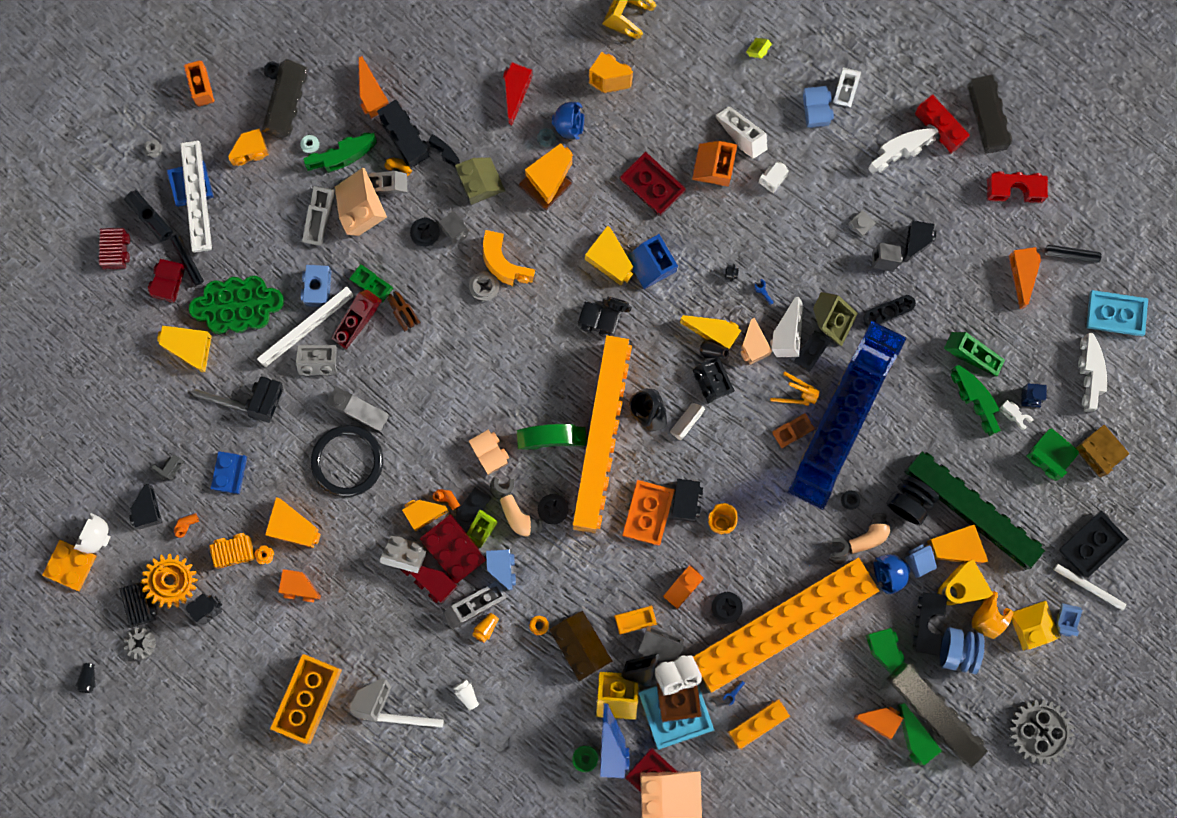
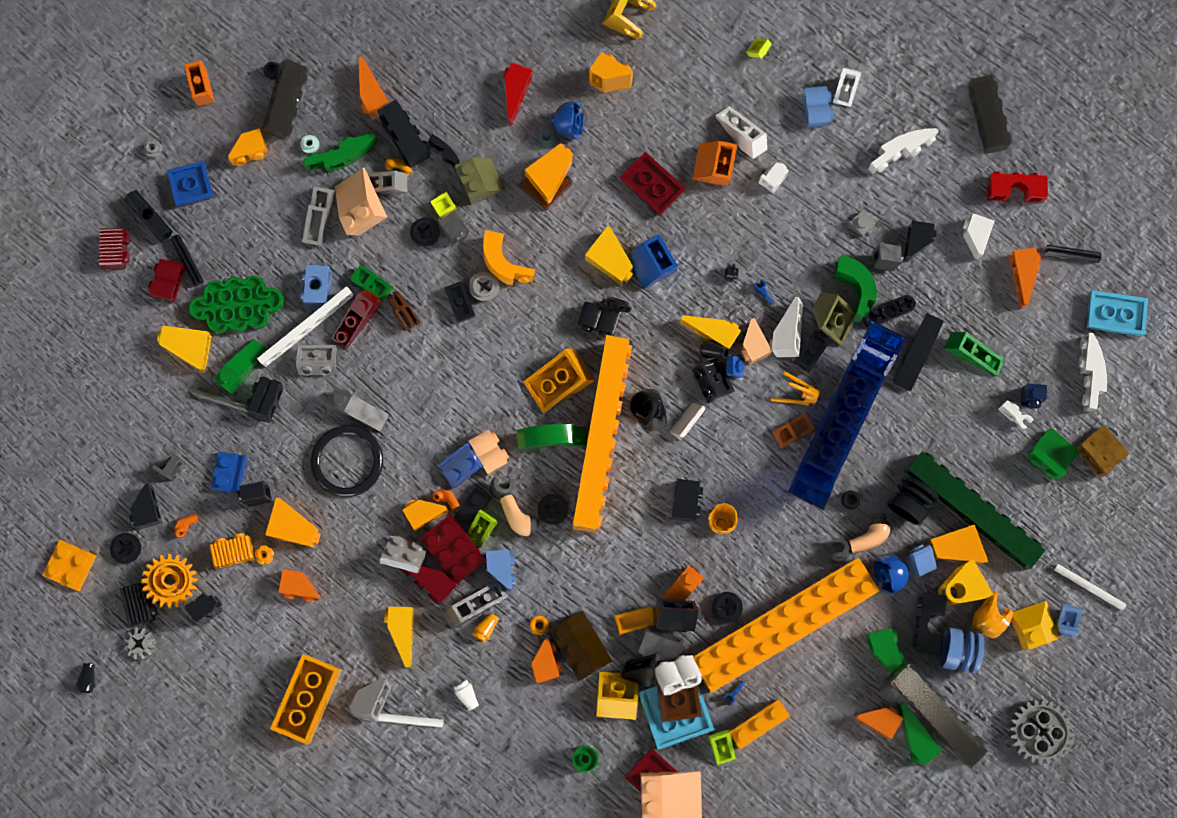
white cylinder [74,513,111,553] -> none
white tile [180,141,212,253] -> none
slope [600,703,629,778] -> none
orange plate [622,480,675,546] -> none
red arch [914,94,970,154] -> none
green slope [951,365,1001,437] -> none
black plate [1059,511,1129,579] -> none
none -> black gear [110,533,142,564]
none -> green slope [213,339,268,395]
none -> black brick [237,481,272,507]
none -> yellow slope [384,607,414,668]
none -> neon yellow plate [430,192,457,219]
none -> blue plate [438,443,483,488]
none -> black plate [444,281,475,323]
none -> light orange slope [523,349,595,413]
none -> orange slope [531,638,562,684]
none -> black brick [653,598,699,632]
none -> lime slope [707,729,736,766]
none -> blue plate [726,355,745,378]
none -> green arch [832,255,877,323]
none -> black slope [893,312,944,391]
none -> white slope [962,213,994,260]

